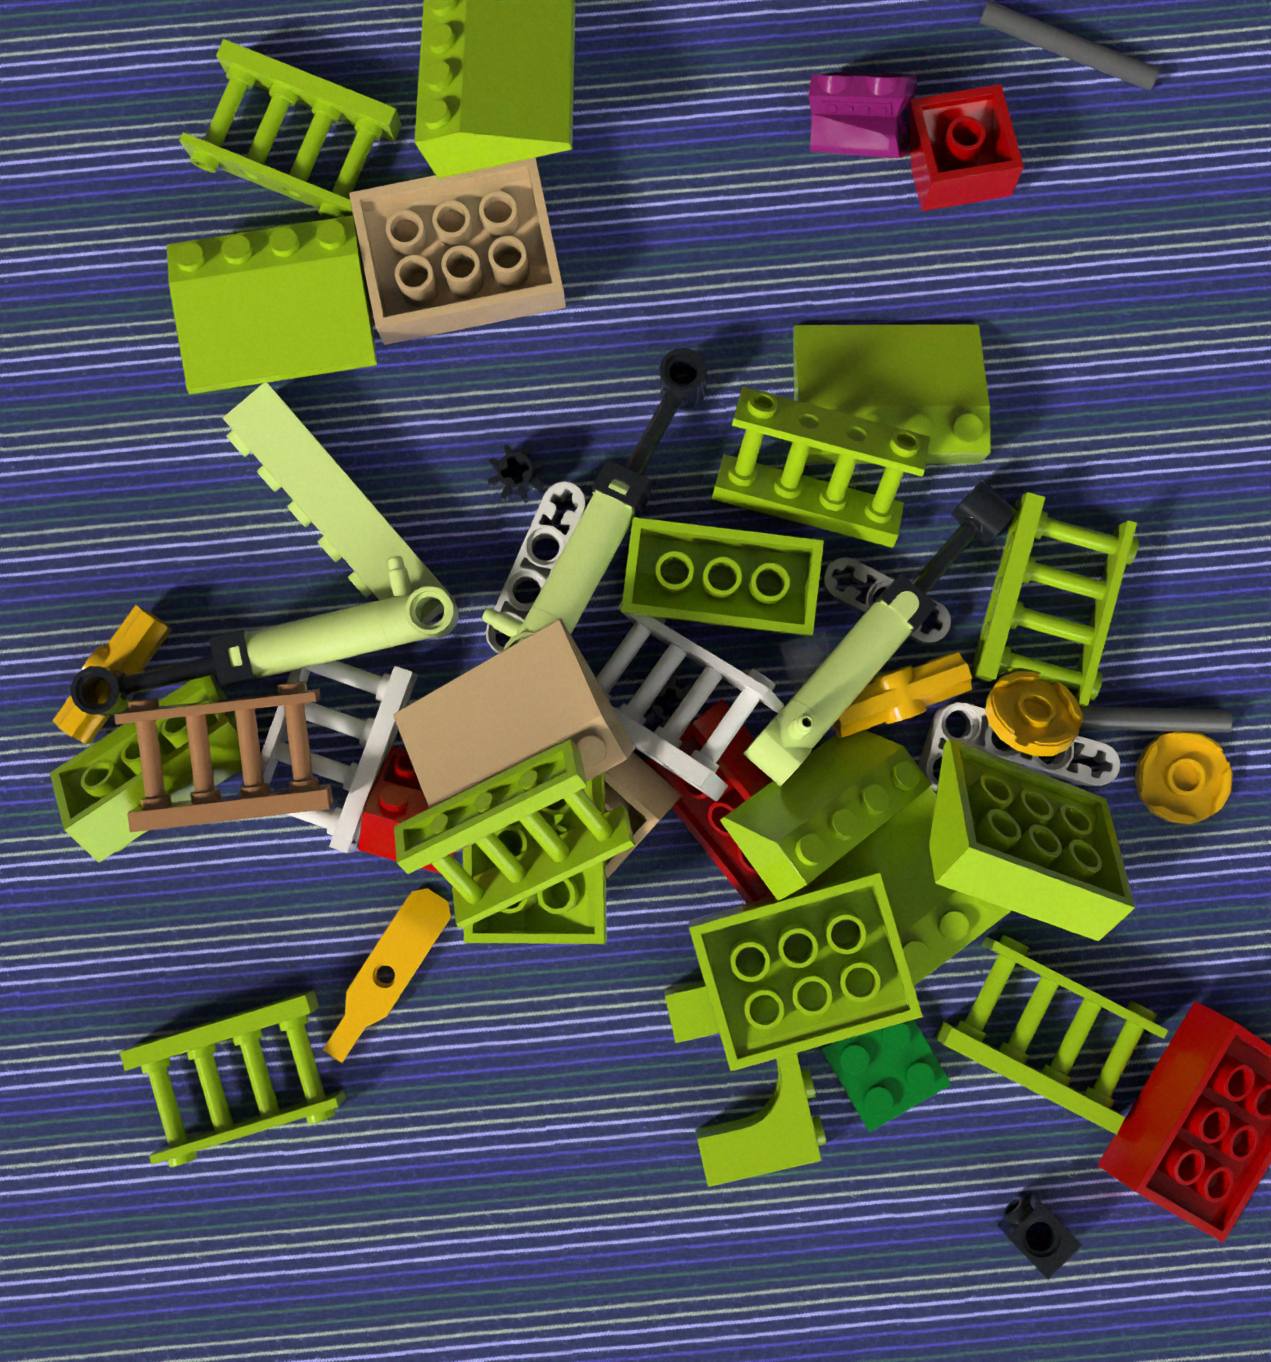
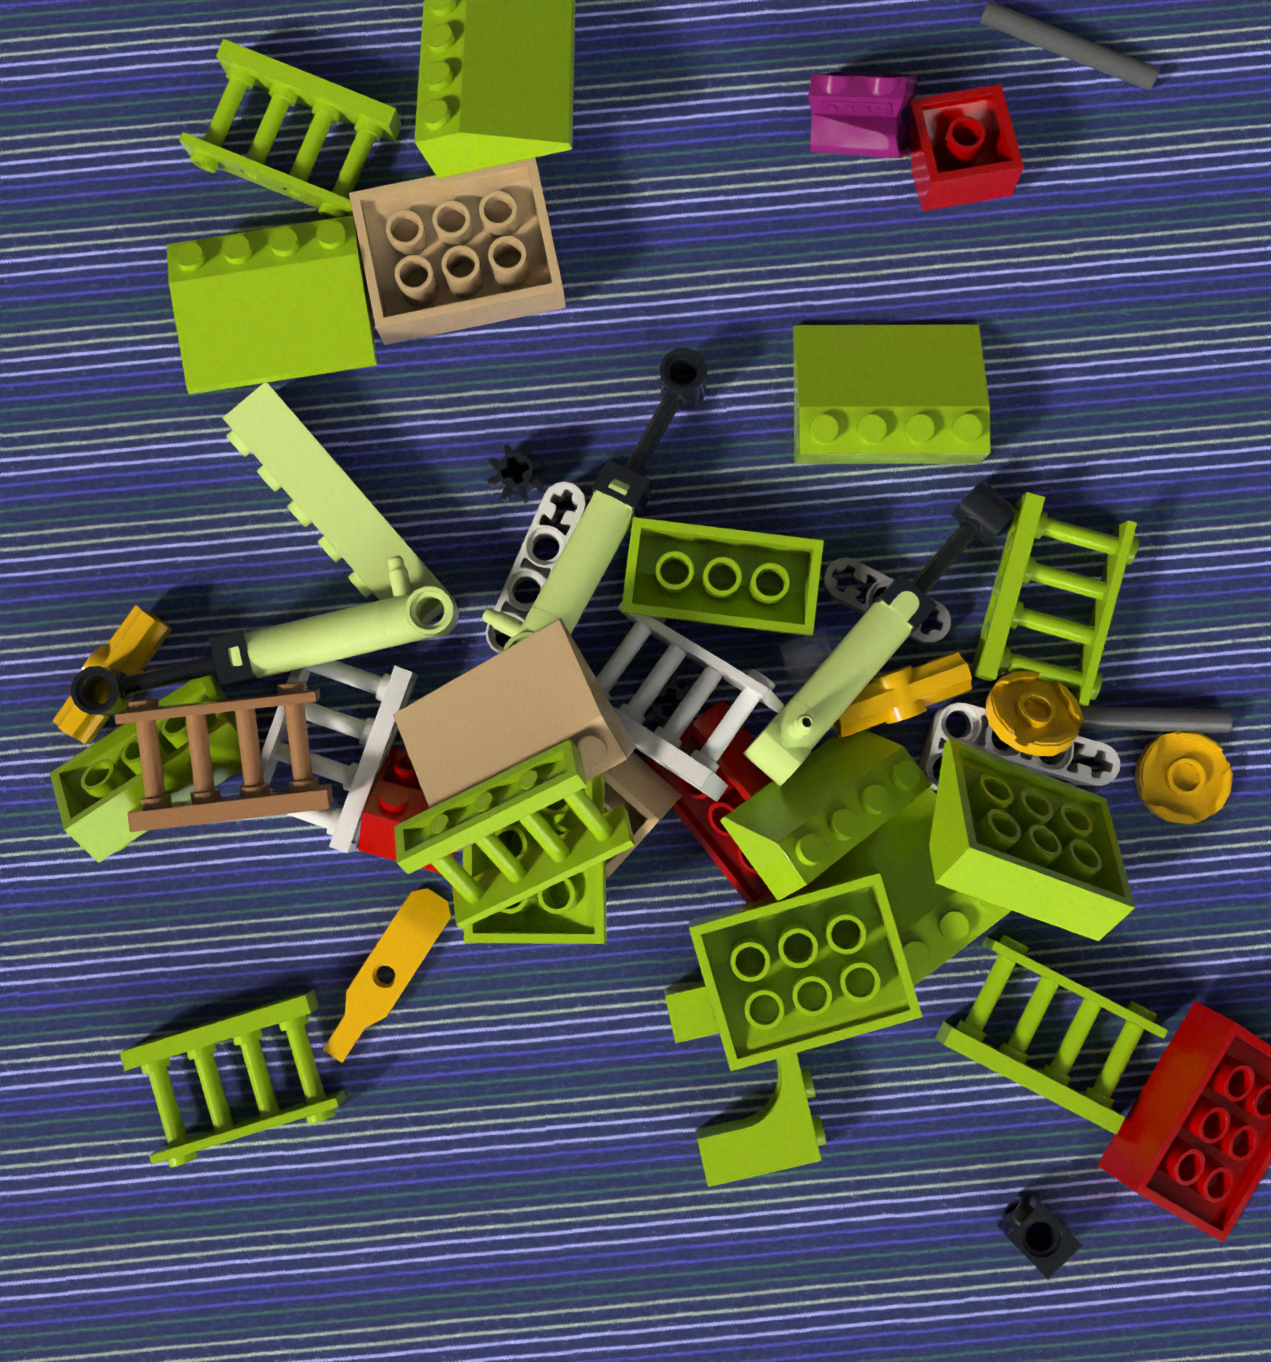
lime fence [712,386,930,548] -> none
green plate [819,1020,952,1133] -> none

